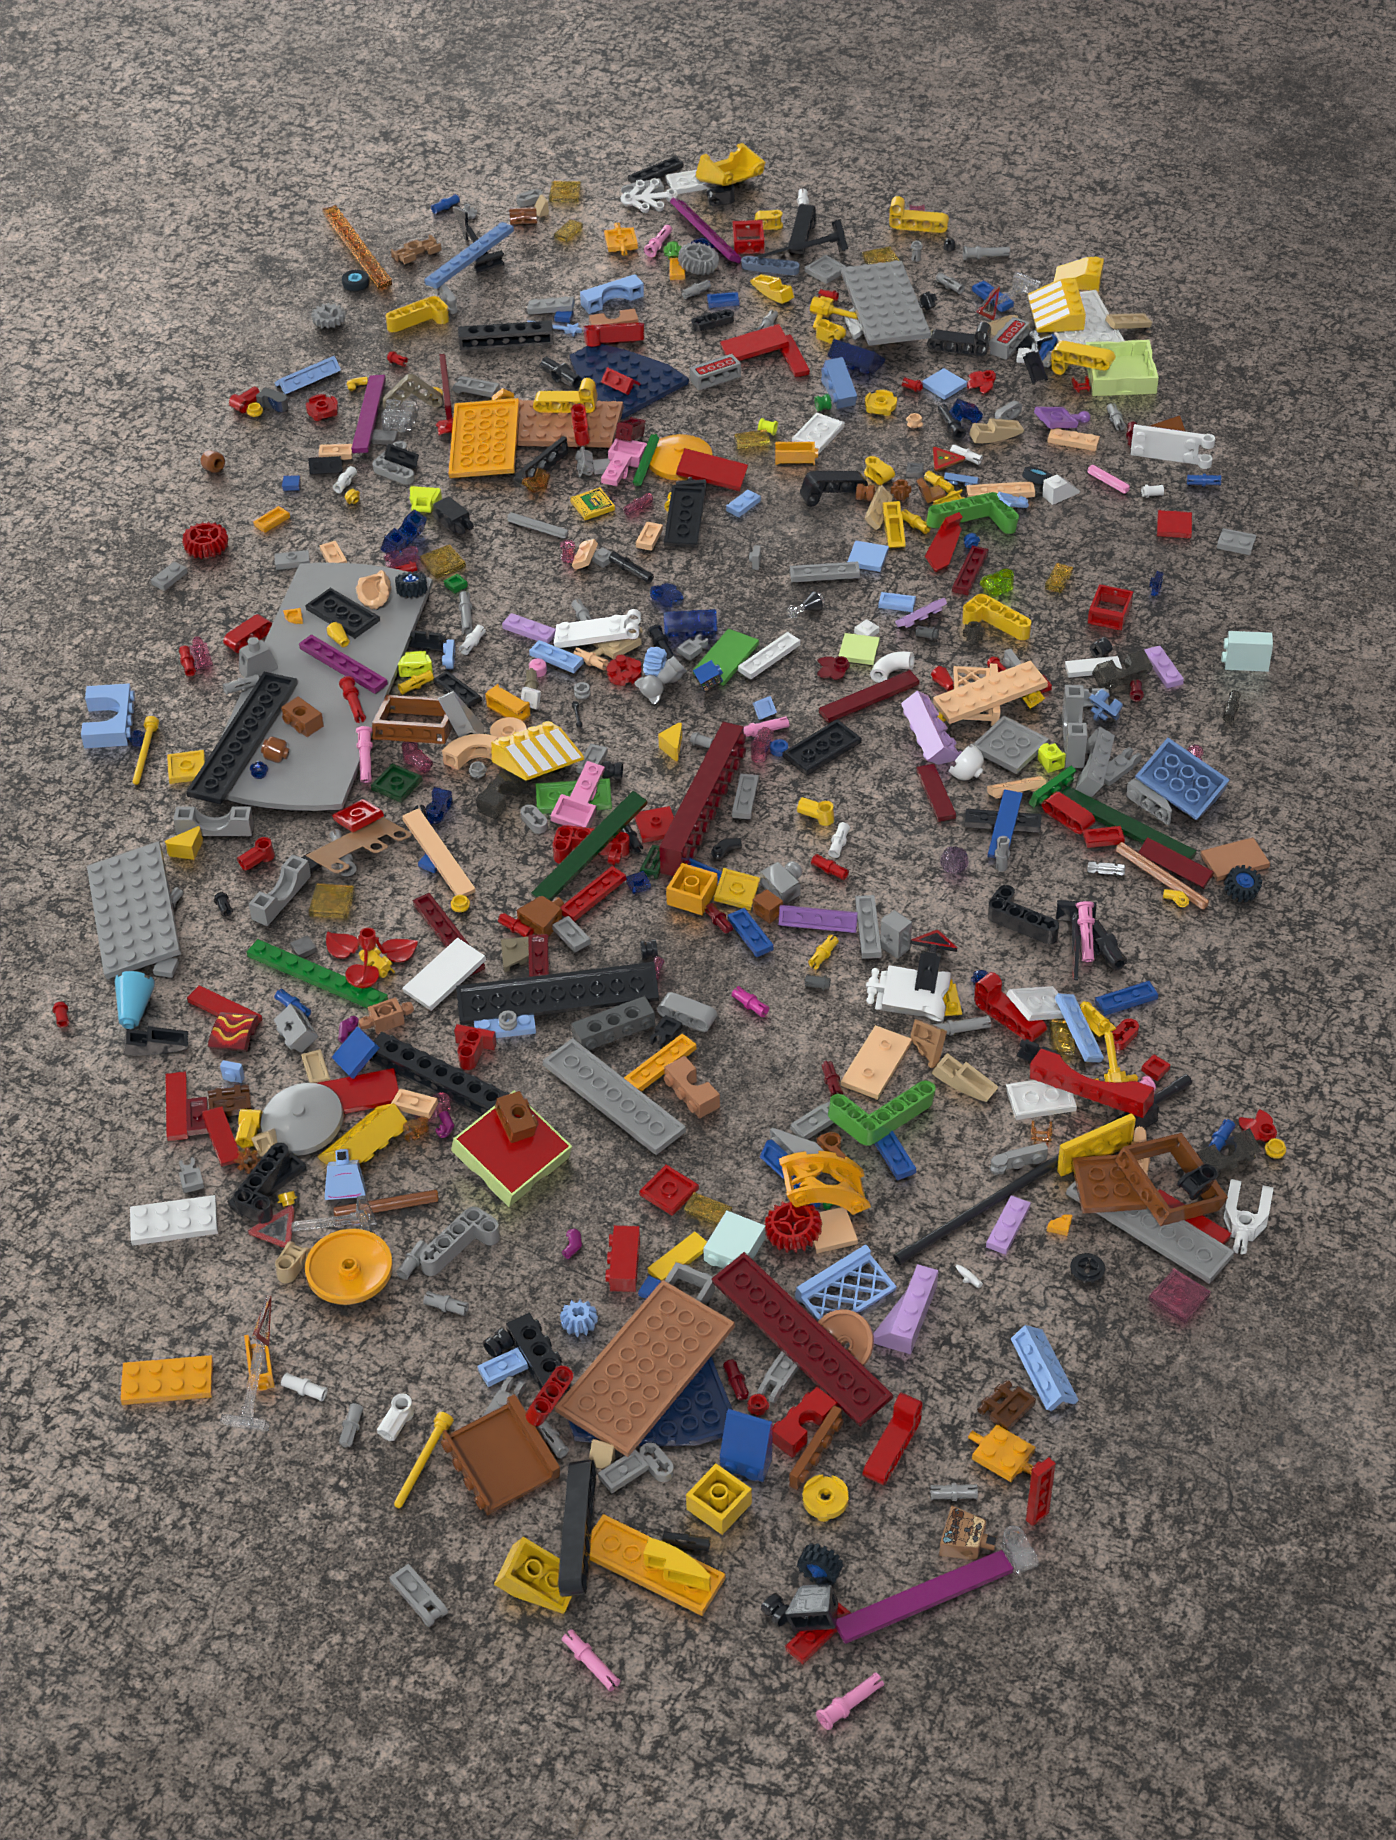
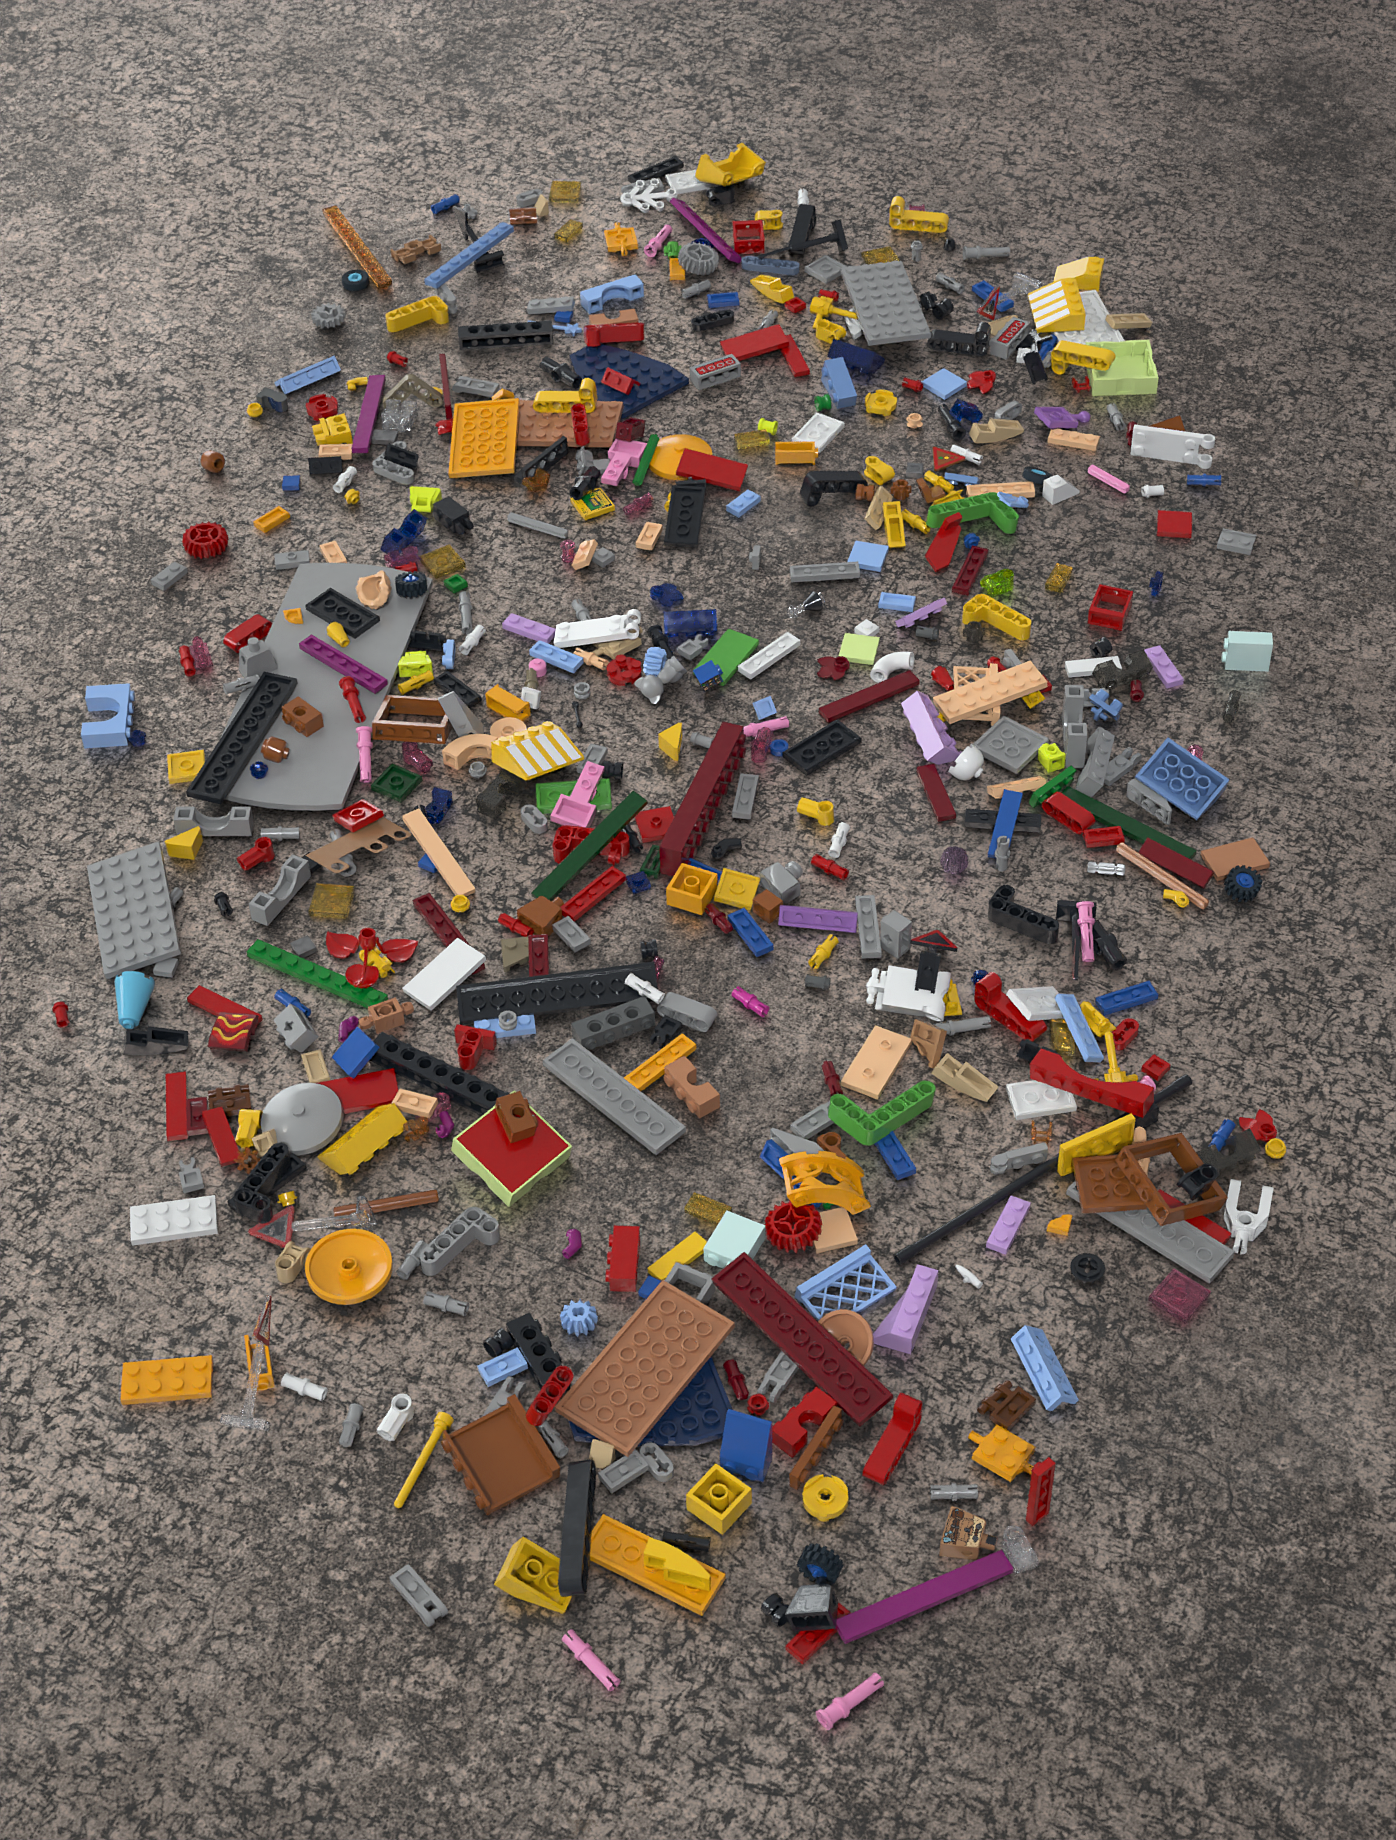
yellow piece [132,716,159,785] -> none
light blue plate [220,1060,245,1083] -> none
red piece [229,386,260,414] -> none
light blue torso [325,1149,367,1200] -> none
black pin [609,551,654,584] -> none
red plate [639,1164,699,1216] -> none
none -> light grey pin [261,826,300,841]
none -> yellow hips [312,413,353,446]
none -> black piece [569,466,601,500]
none -> white pin [625,973,665,1004]
none -> red tile [785,296,806,314]
none -> black wheel [932,299,954,320]

